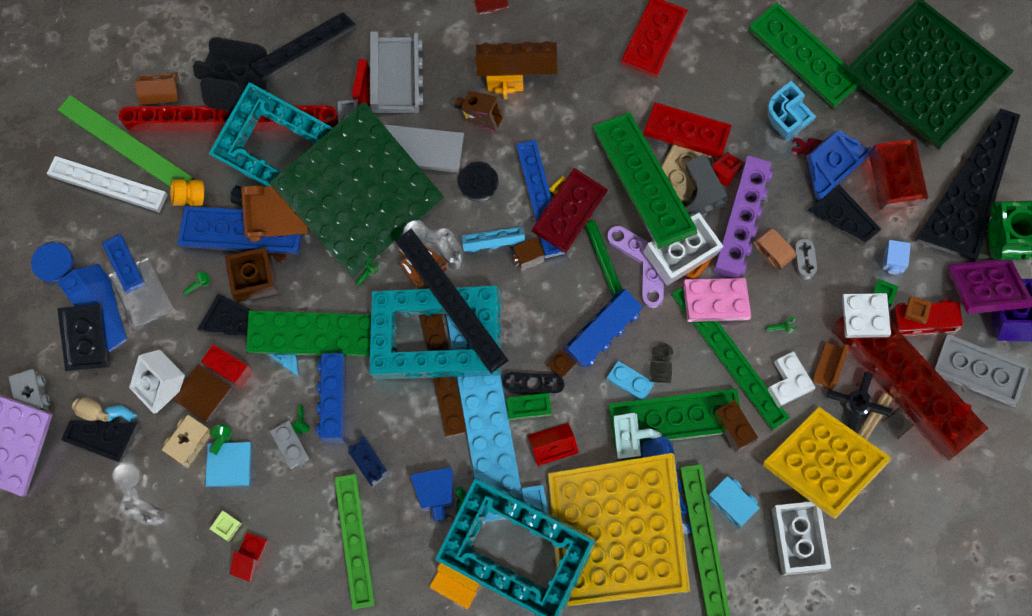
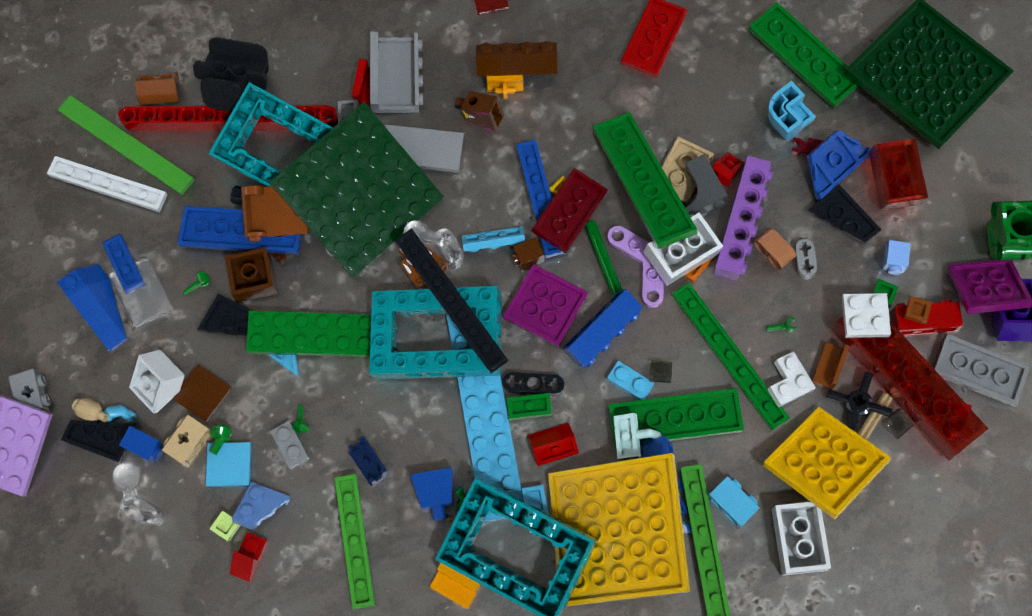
blue tile [31,242,74,283] -> none
black plate [57,304,109,371] -> none
light orange wheel [170,179,204,206] -> none
red brick [201,344,253,389] -> none
black tile [251,12,356,82] -> none
blue brick [316,353,347,443] -> none
green hand [356,258,379,286] -> none
reddish brown plate [420,314,467,438] -> none
black tile [458,162,499,202] -> none
reddish brown plate [546,349,576,379] -> none
red tile [643,102,732,158] -> none
clear smoke plate [652,343,673,363] -> none
bright pink plate [683,278,751,322] -> none
reddish brown brick [714,400,758,453] -> none
black wing [915,108,1020,262] -> none
none -> blue slope [119,426,164,464]
none -> medium blue wing [232,482,290,530]
none -> magenta plate [503,264,589,348]

